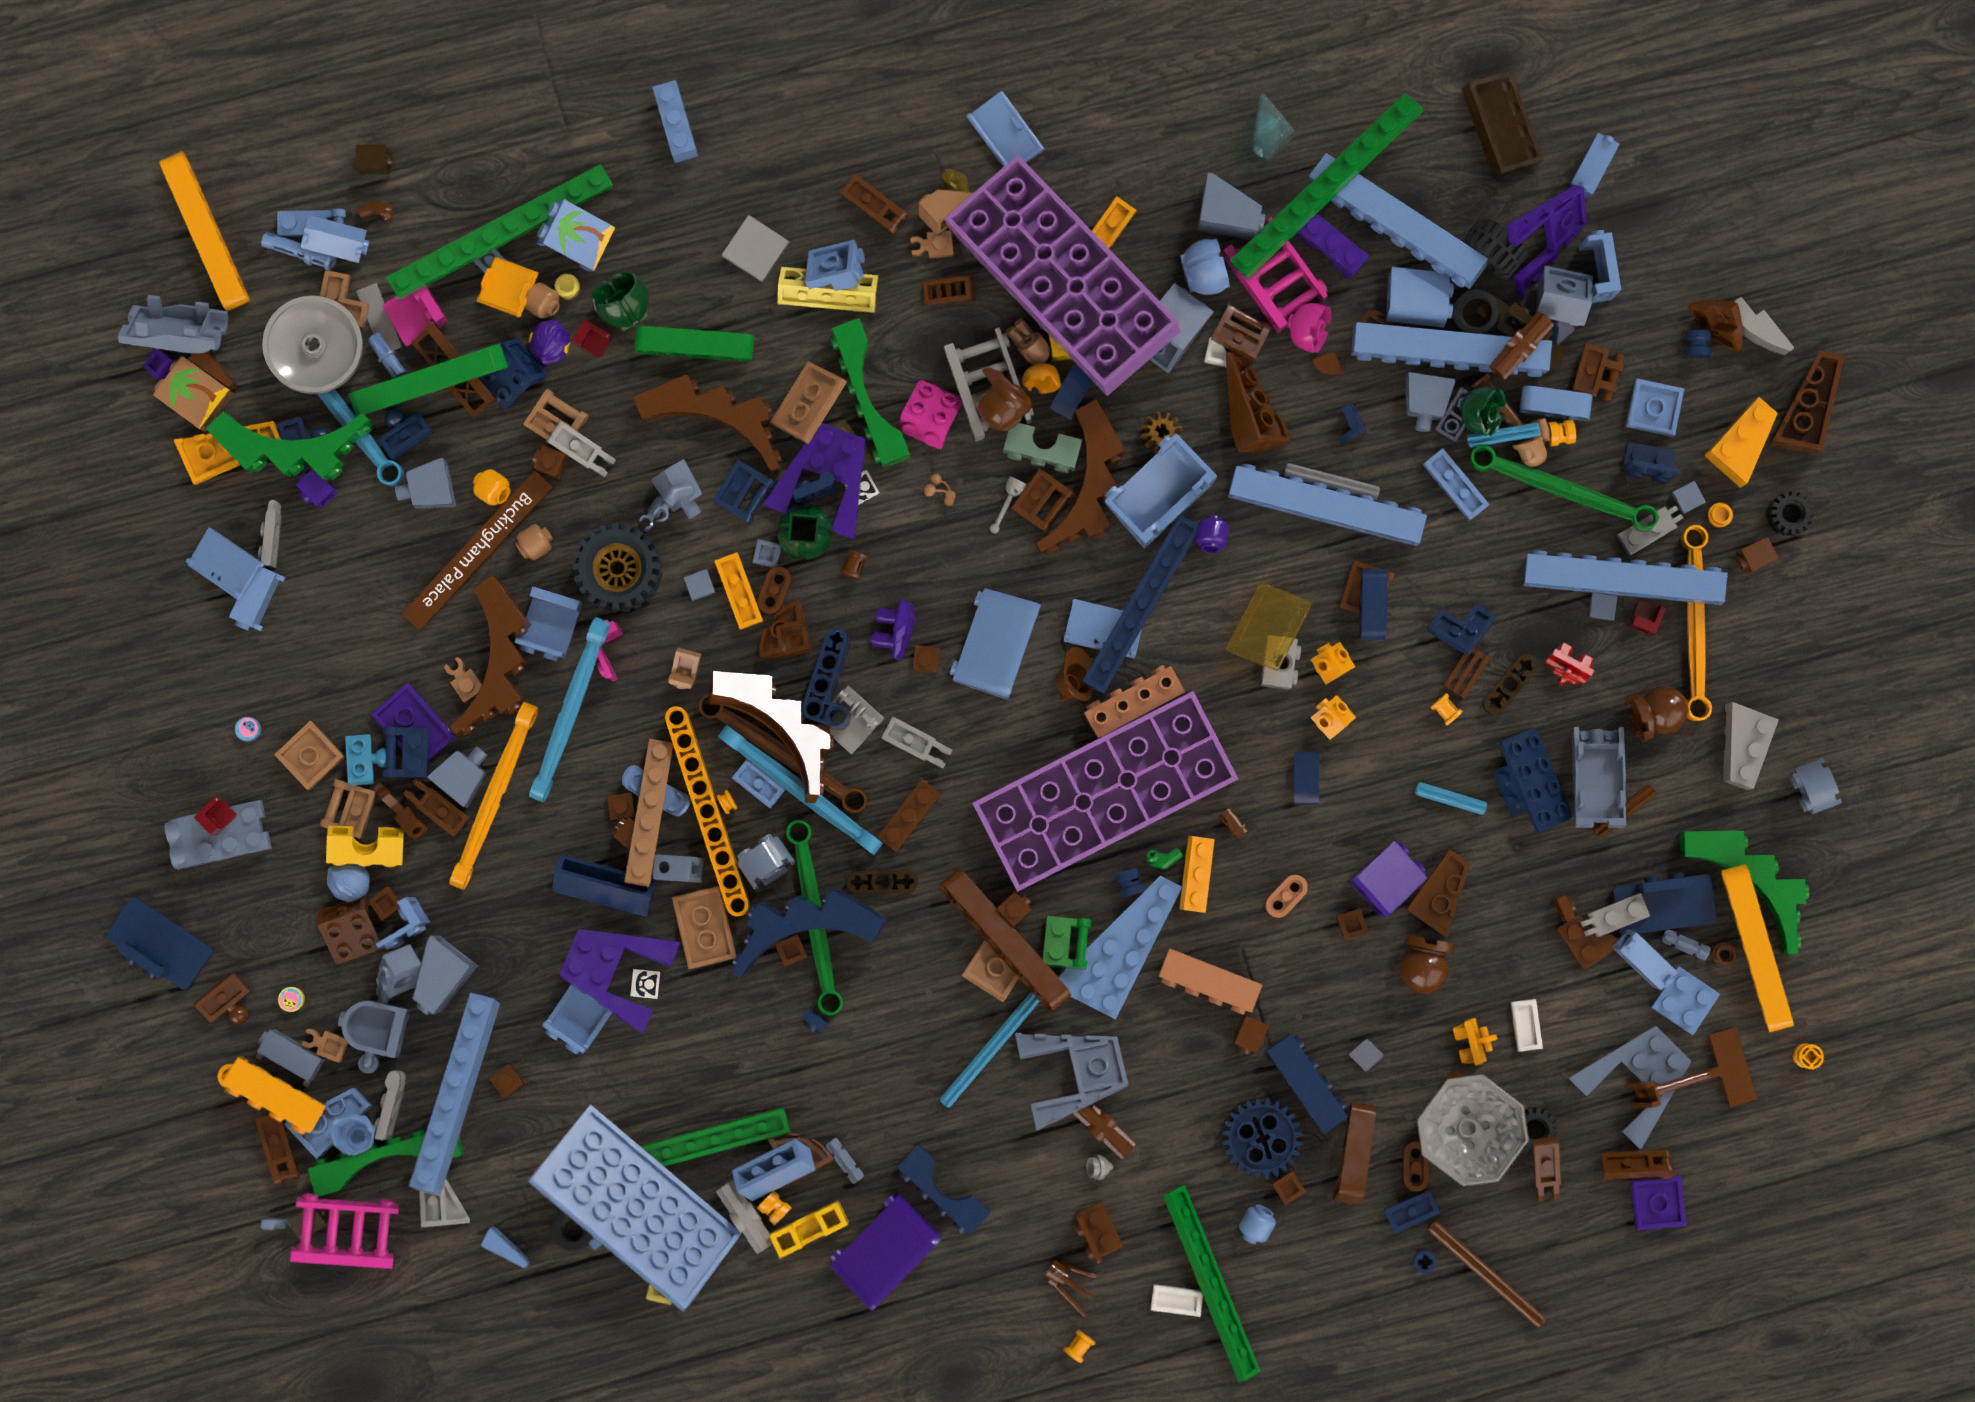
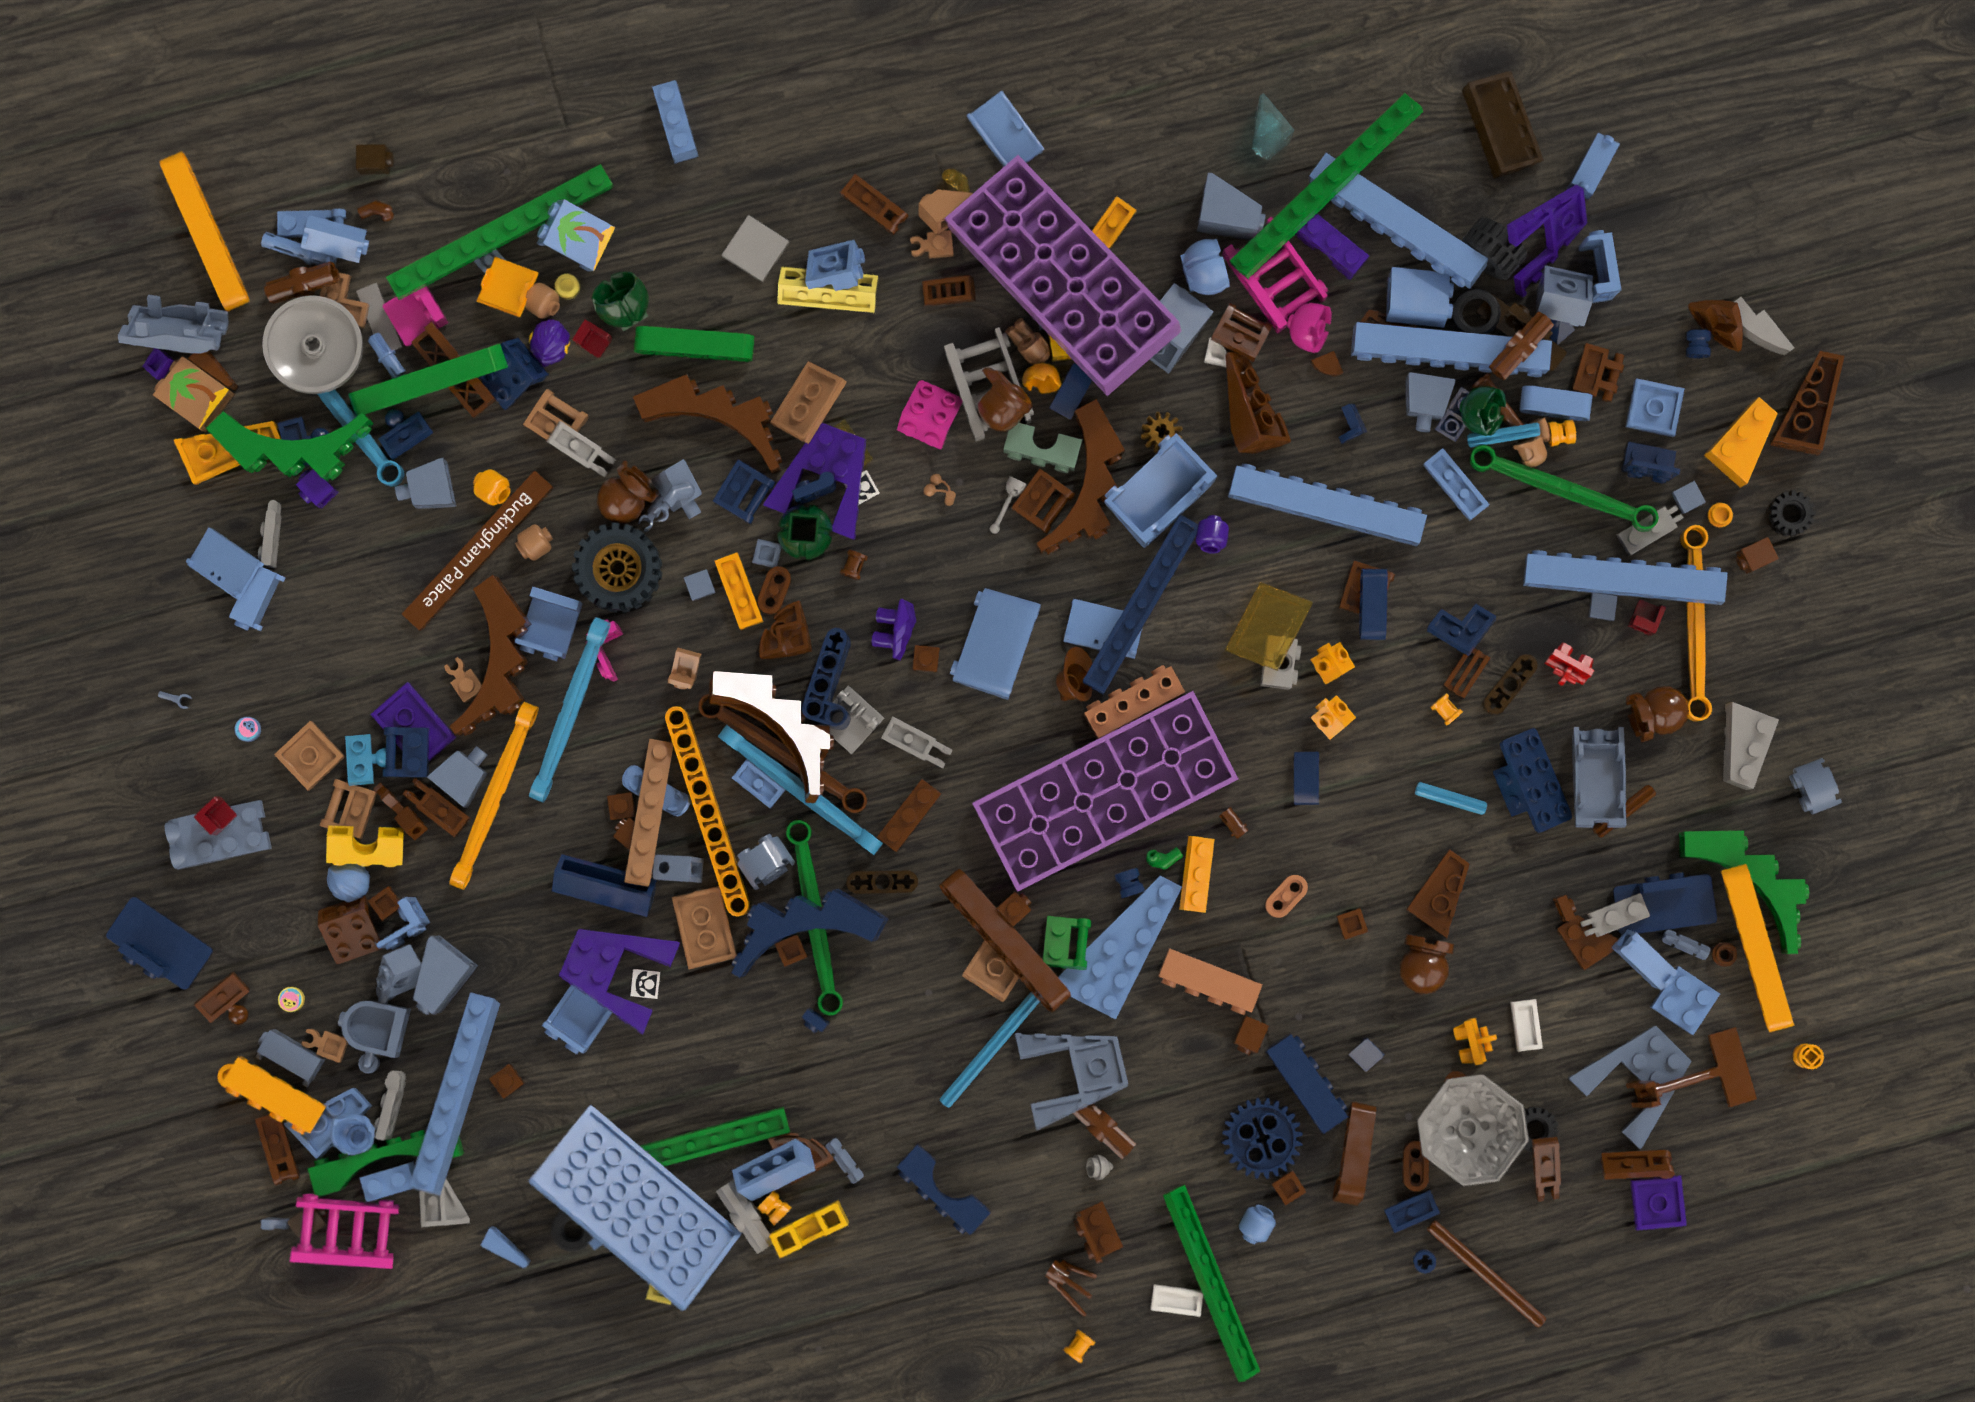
reddish brown brick [532,445,569,481] -> none
light orange bush [716,790,738,815] -> none
dark purple windscreen [829,1193,942,1311] -> none
green arch [830,318,910,468] -> none
light grey axle [1284,463,1380,500] -> none
dark purple slope [1347,841,1427,917] -> none
none -> sand blue hand [158,691,192,709]
none -> reddish brown piece [264,261,340,304]
none -> medium blue brick [360,1162,415,1202]
none -> reddish brown tile [596,461,660,524]

